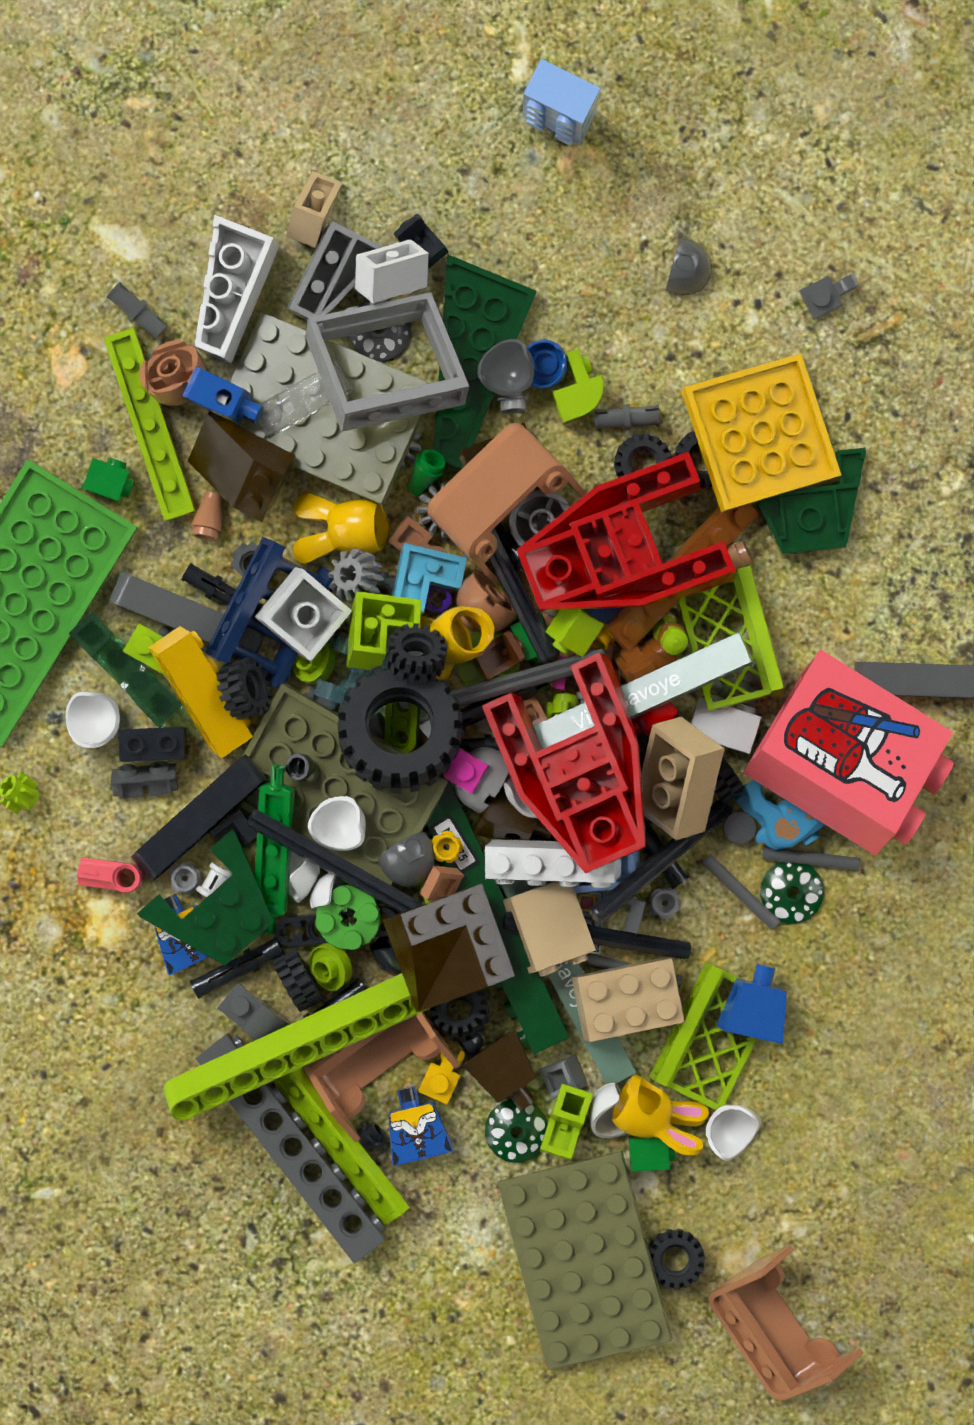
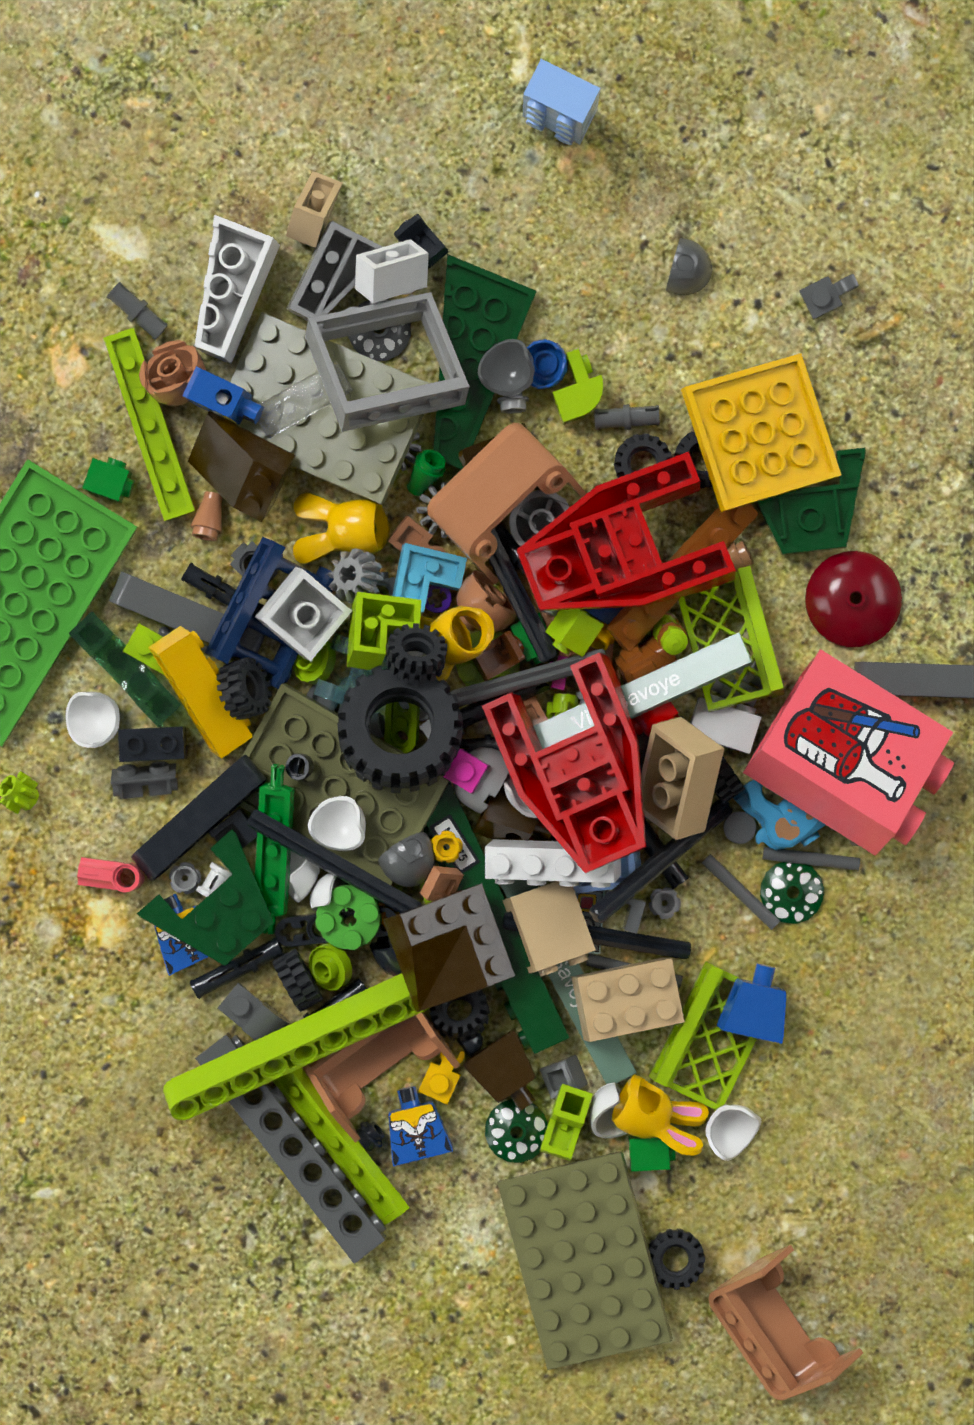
none -> dark red dish [805,551,902,647]

